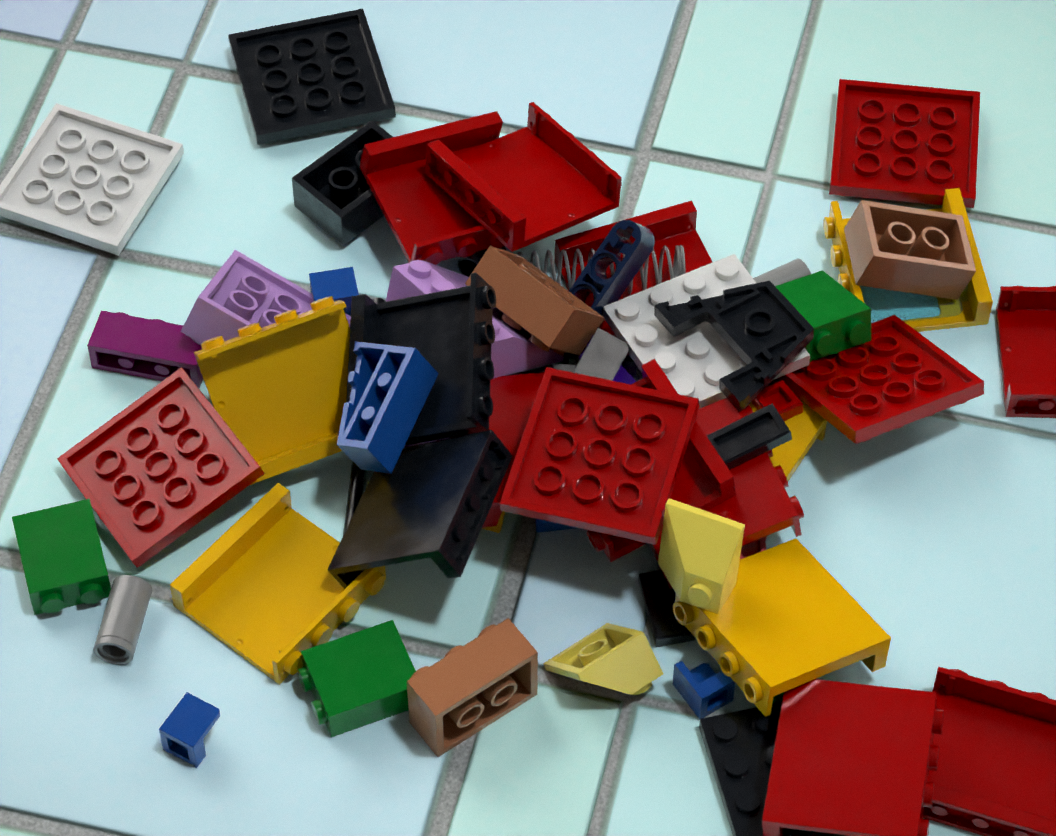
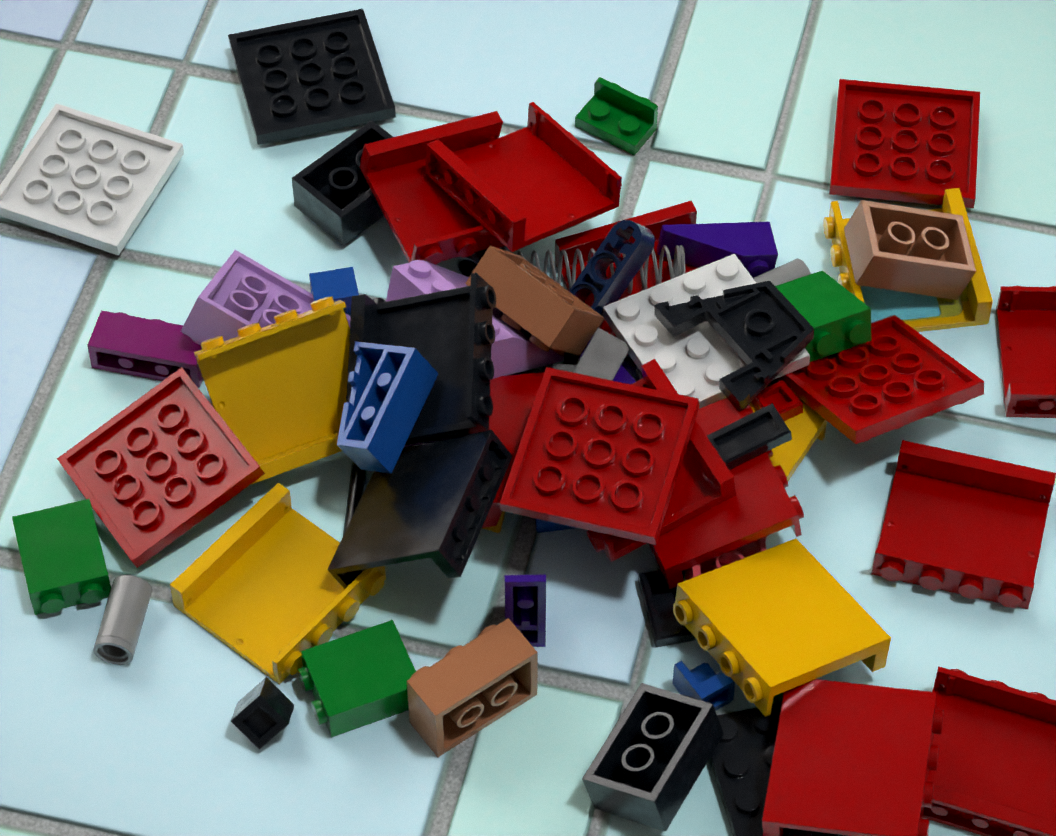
blue panel [159,692,220,768] -> none
light yellow slope [543,623,663,695] -> none
light yellow slope [658,498,745,614] -> none
none -> black panel [231,677,294,749]
none -> dark purple slope [504,575,546,647]
none -> green bracket [575,77,658,156]
none -> black brick [582,683,724,831]
none -> dark purple slope [657,222,778,278]
none -> red panel [871,440,1056,609]

